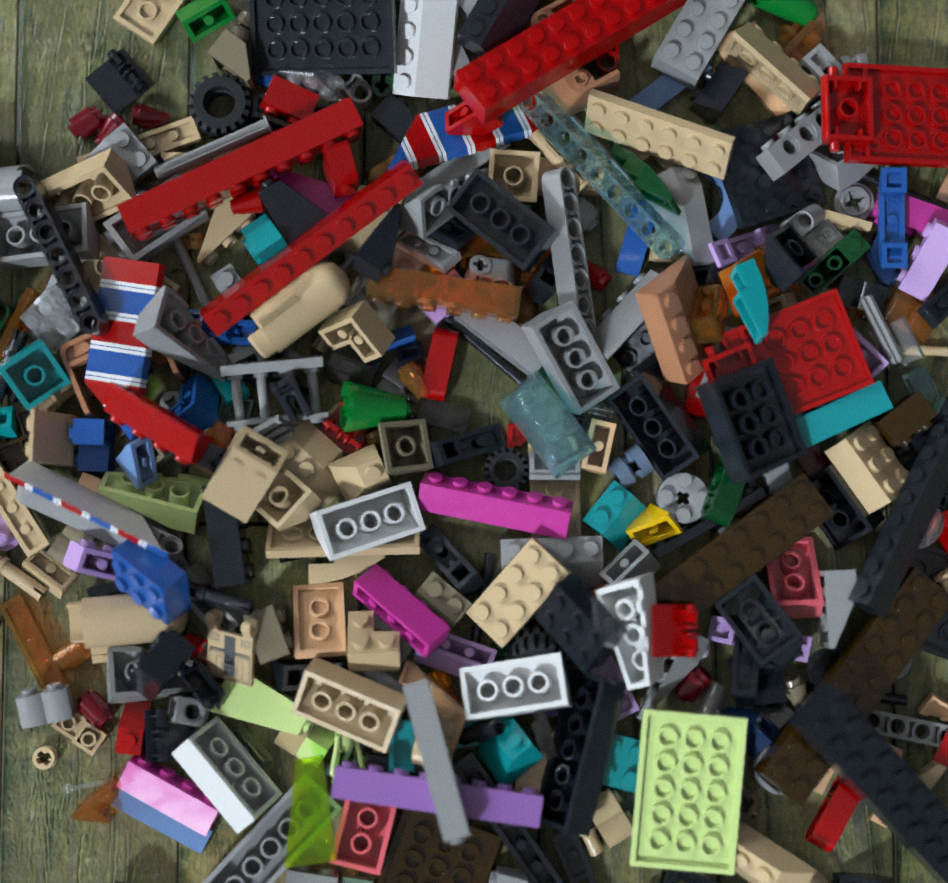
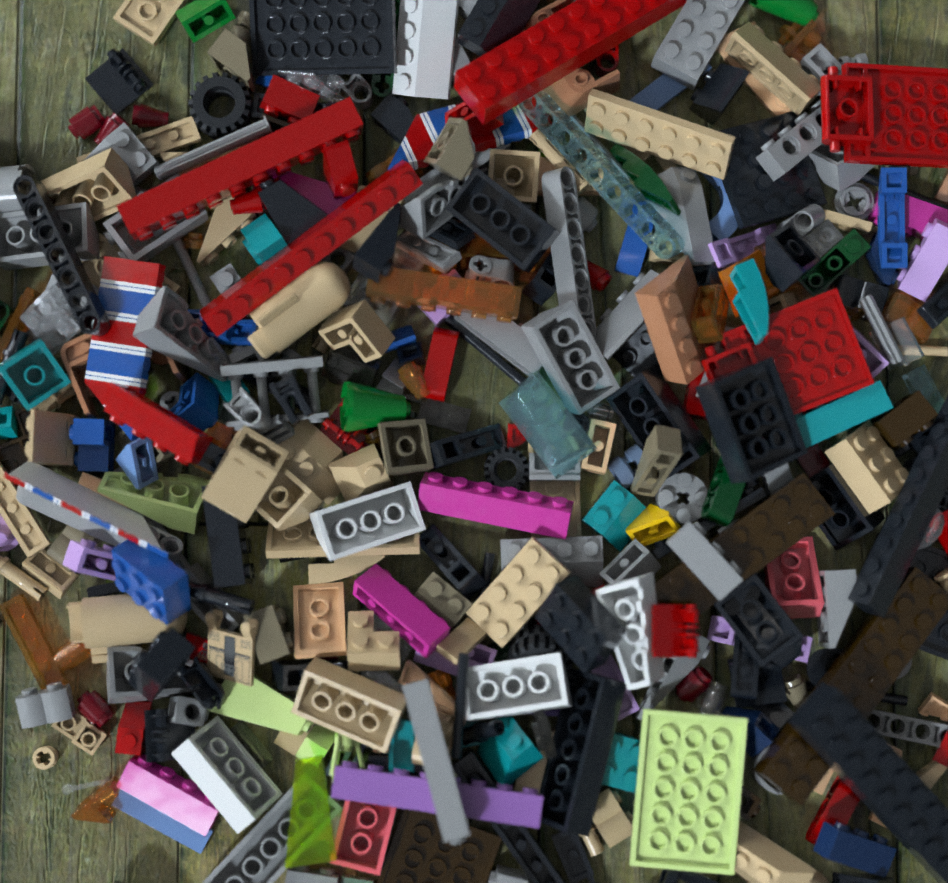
none -> light grey piece [223,387,271,434]
none -> dark tan slope [424,117,475,180]
none -> tan tile [436,618,487,665]
none -> black bar [451,652,470,759]
none -> dark tan slope [630,425,682,497]
none -> light grey brick [666,521,743,601]
none -> dark blue brick [813,821,897,878]

